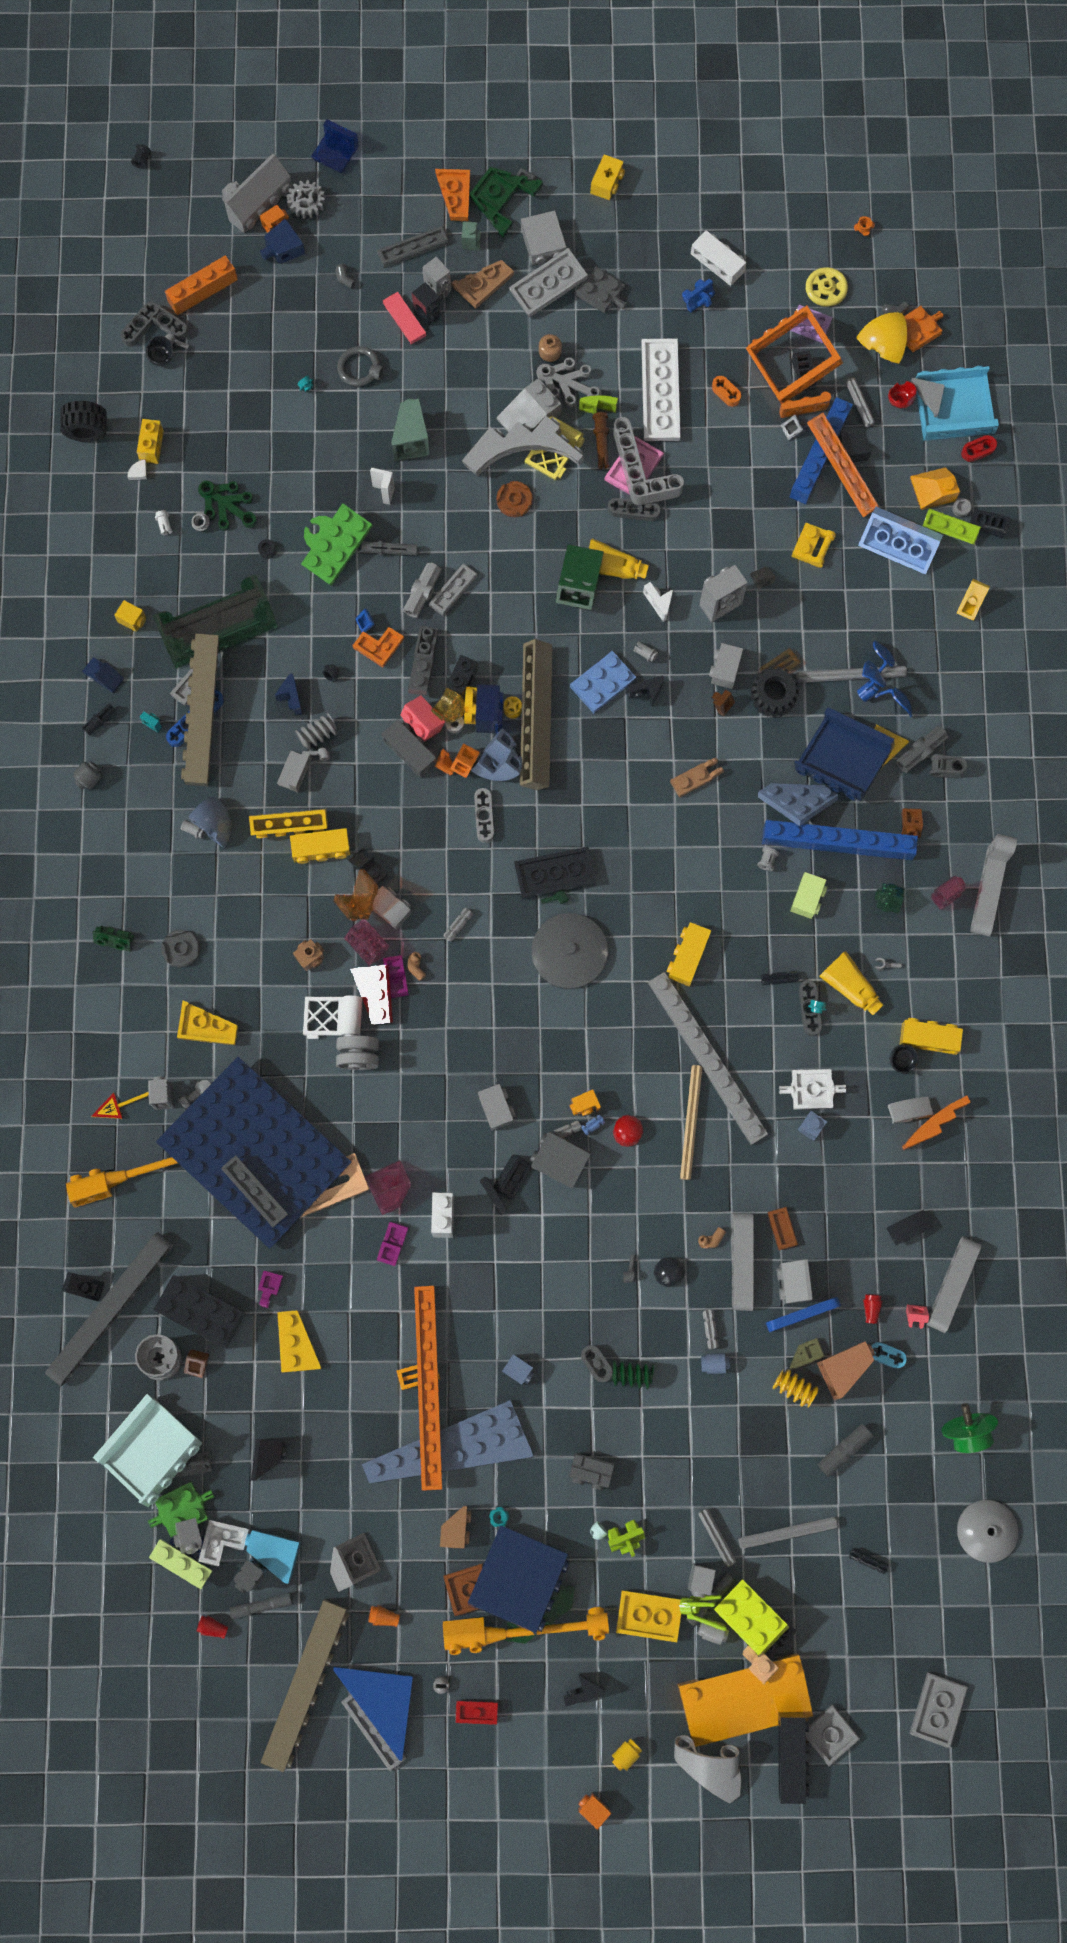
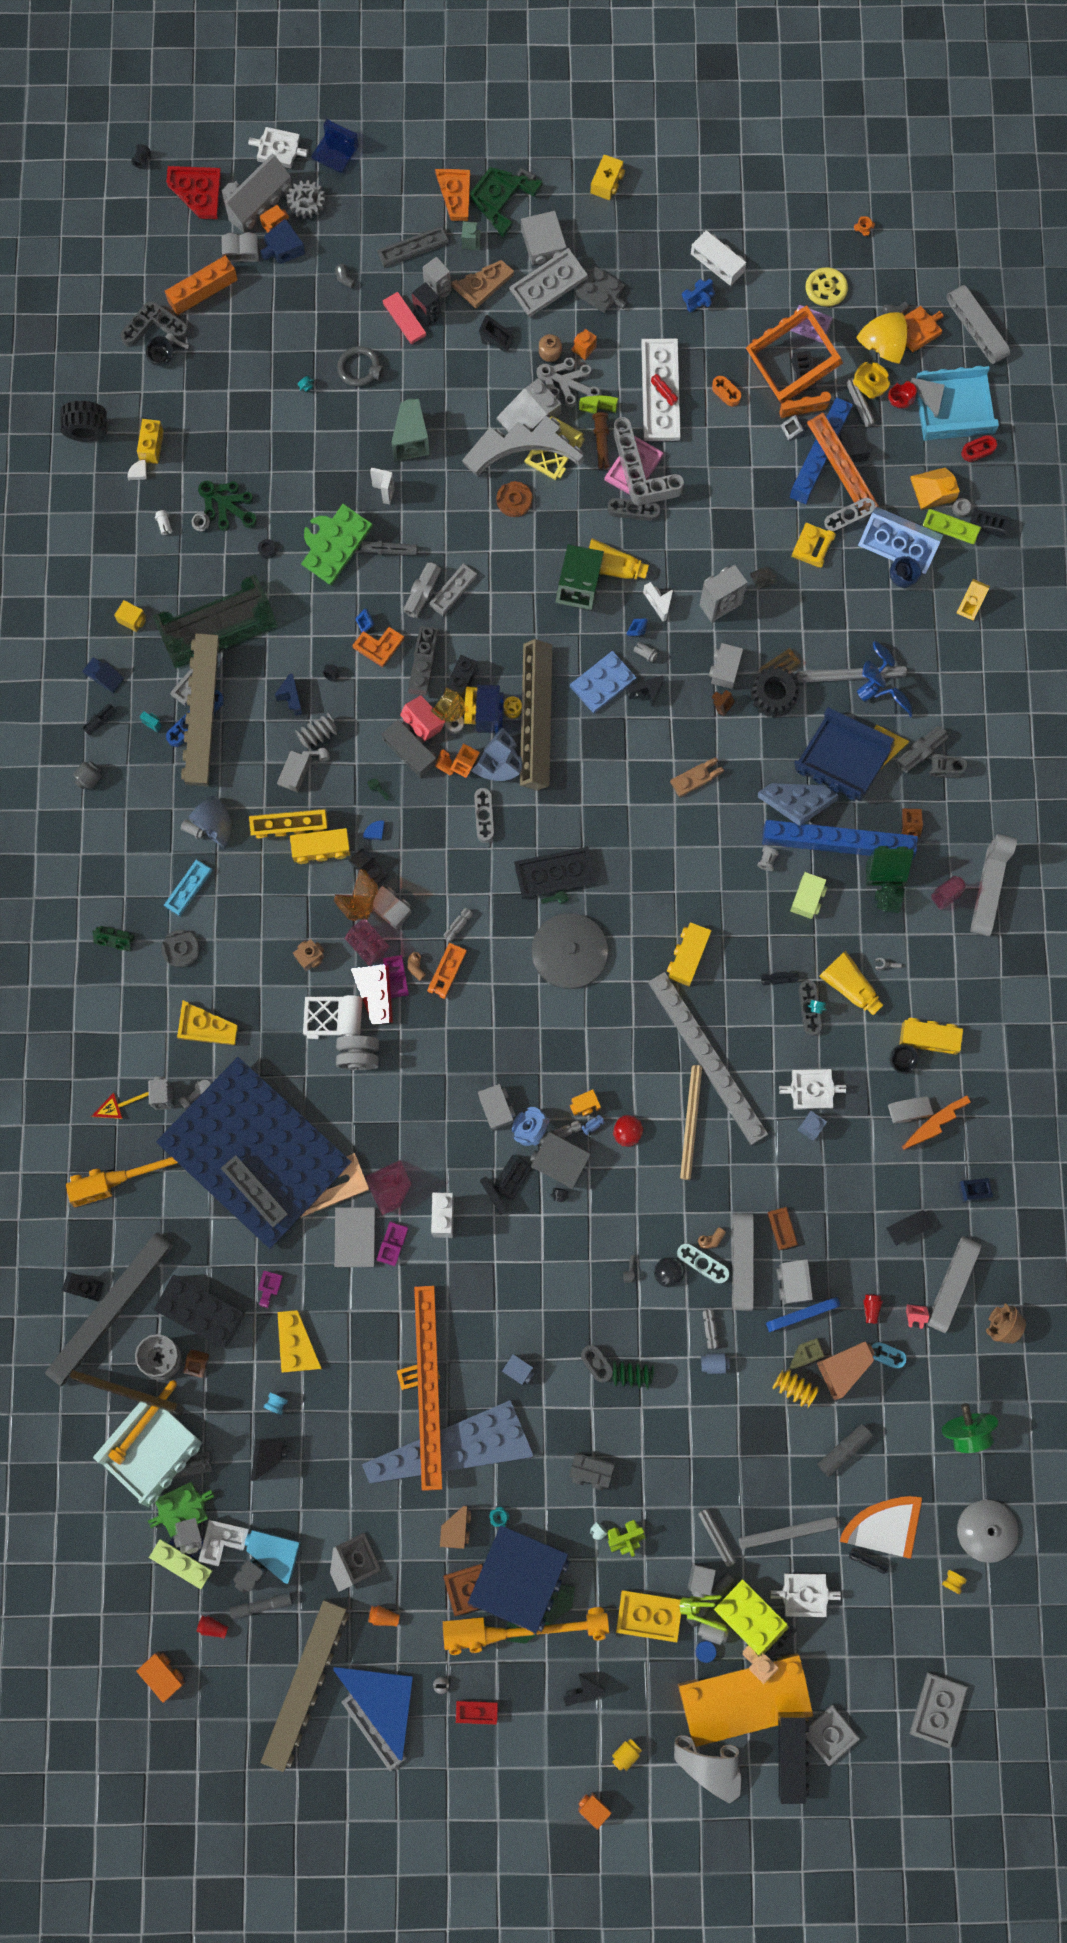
none -> dark brown tile [69,1370,184,1415]
none -> light orange piece [108,1380,177,1465]
none -> orange brick [136,1652,185,1703]
none -> medium azure tile [164,859,213,916]
none -> red plate [166,166,221,219]
none -> light grey brick [222,232,259,263]
none -> white plate [249,127,308,169]
none -> medium azure wheel [264,1392,288,1415]
none -> light grey tile [334,1207,375,1267]
none -> blue tile [363,821,385,840]
none -> clear green hand [367,779,390,801]
none -> orange plate [427,943,467,999]
none -> black slope [479,315,514,352]
none -> medium blue plate [512,1107,550,1146]
none -> black plate [550,1188,569,1202]
none -> orange brick [571,329,597,360]
none -> blue slope [627,618,647,636]
none -> red axle [651,374,678,406]
none -> light aqua beam [677,1244,729,1284]
none -> blue tile [695,1641,716,1663]
none -> white plate [770,1573,841,1617]
none -> light grey beam [824,498,875,531]
none -> sticker [839,1496,922,1559]
none -> yellow plate [853,362,890,399]
none -> dark green slope [866,846,914,887]
none -> dark blue hair [889,556,922,588]
none -> yellow wheel [942,1570,967,1595]
none -> light grey beam [947,285,1010,364]
none -> dark blue slope [958,1178,993,1203]
none -> medium nougat cone [986,1304,1026,1344]

